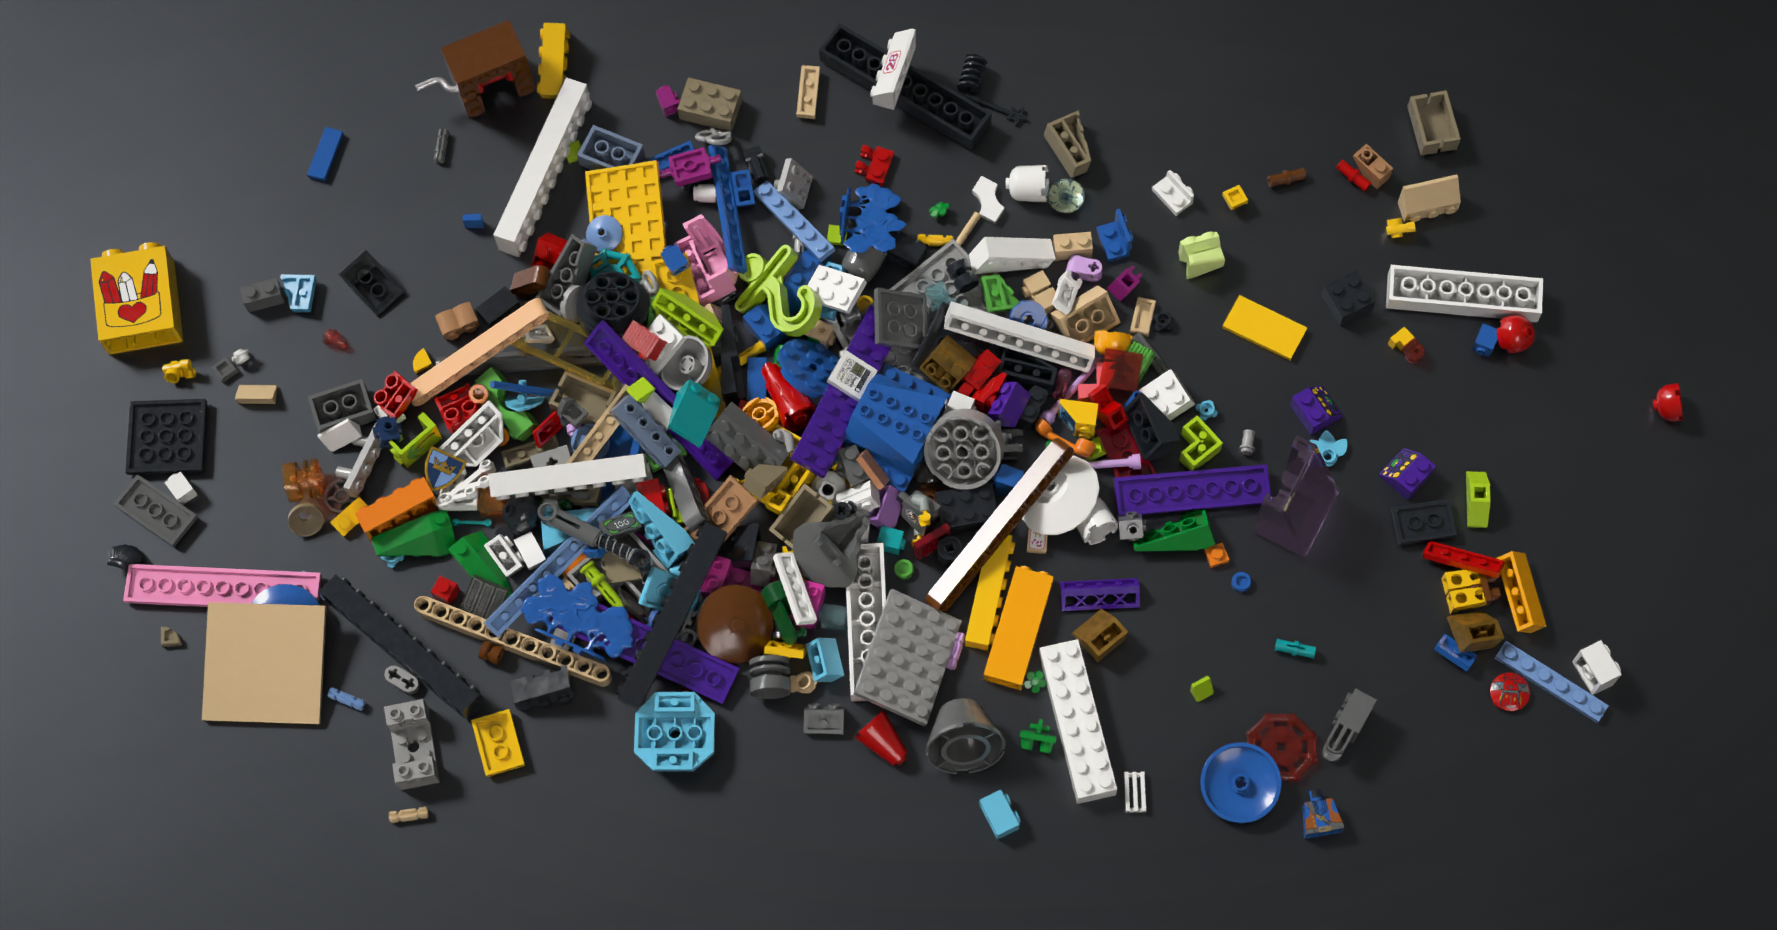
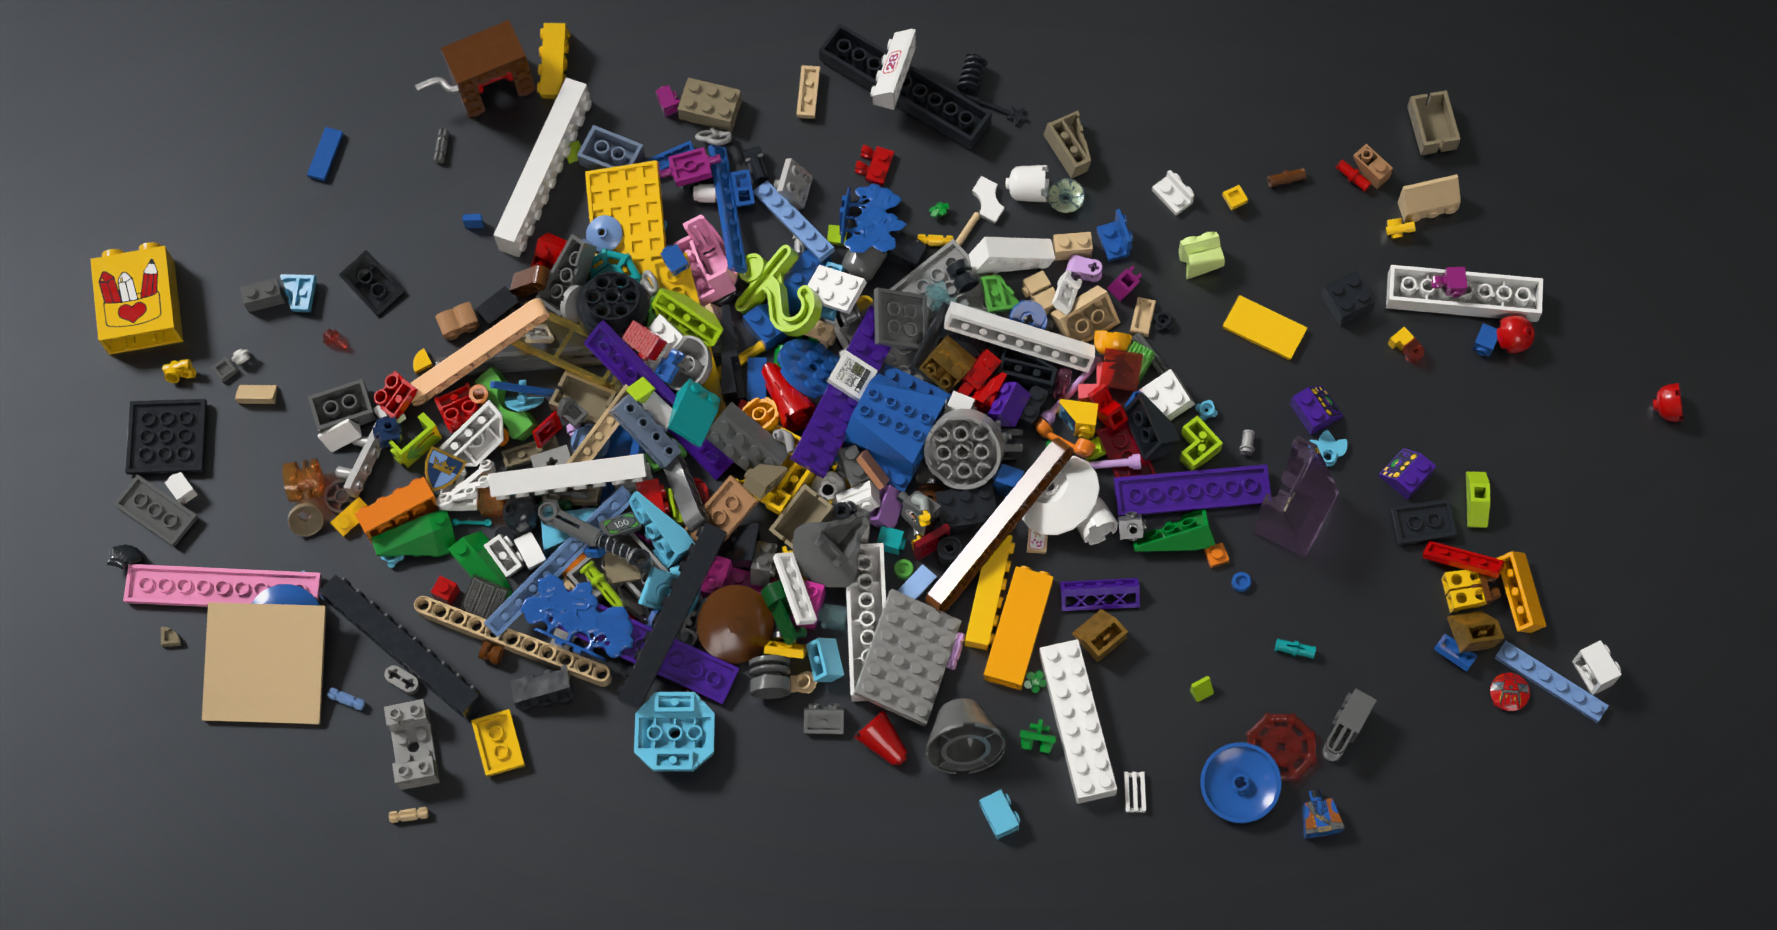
none -> blue plate [654,348,685,384]
none -> light blue tile [897,564,937,600]
none -> magenta brick [1431,267,1468,298]

